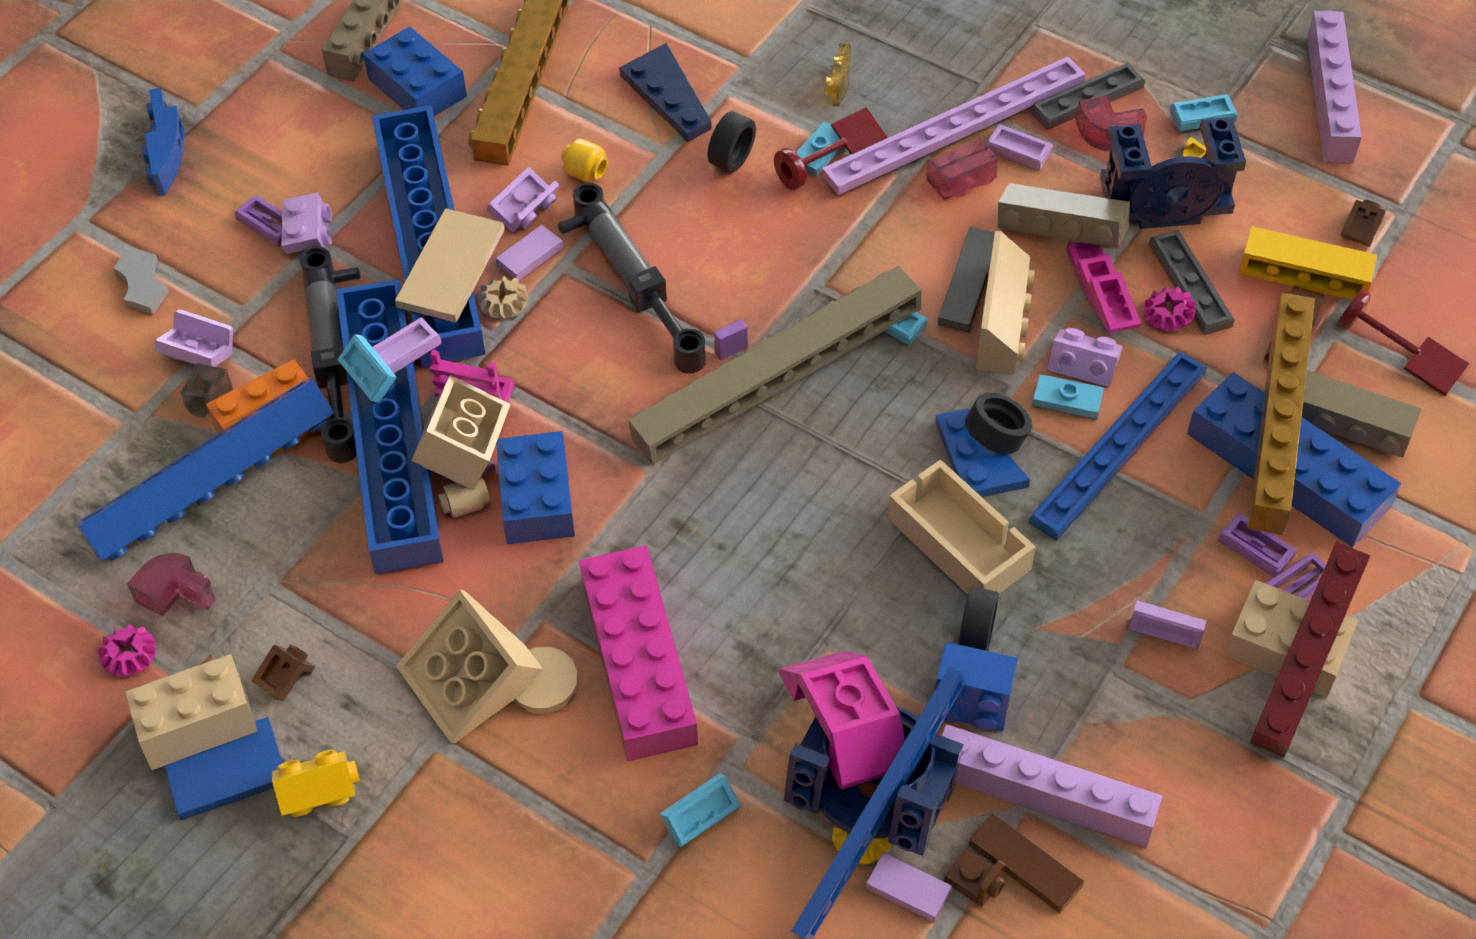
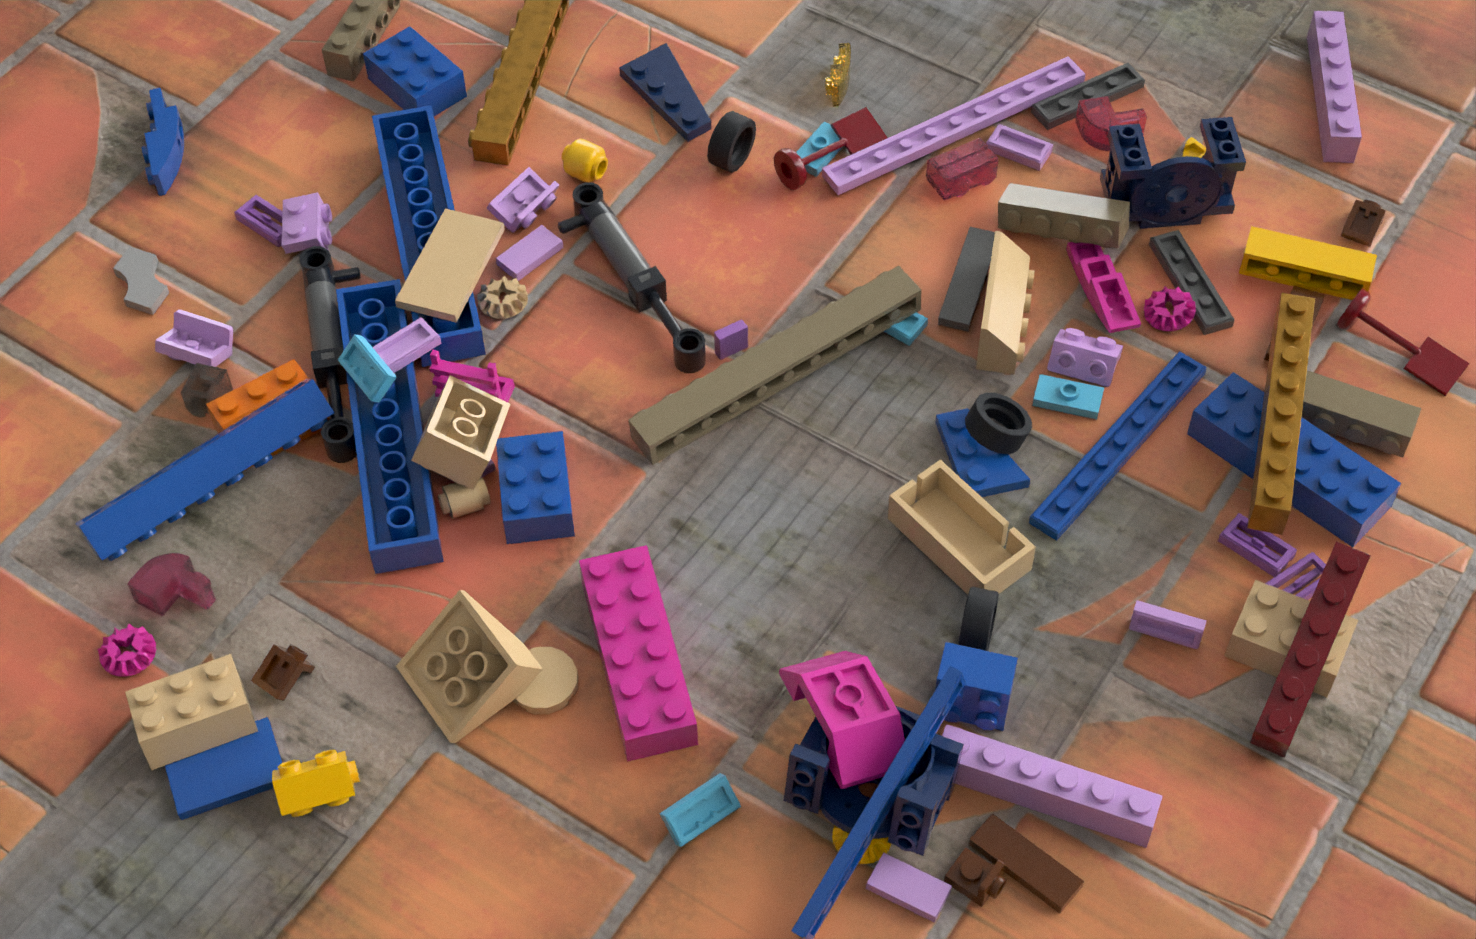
medium azure plate [1170,94,1238,132] -> none

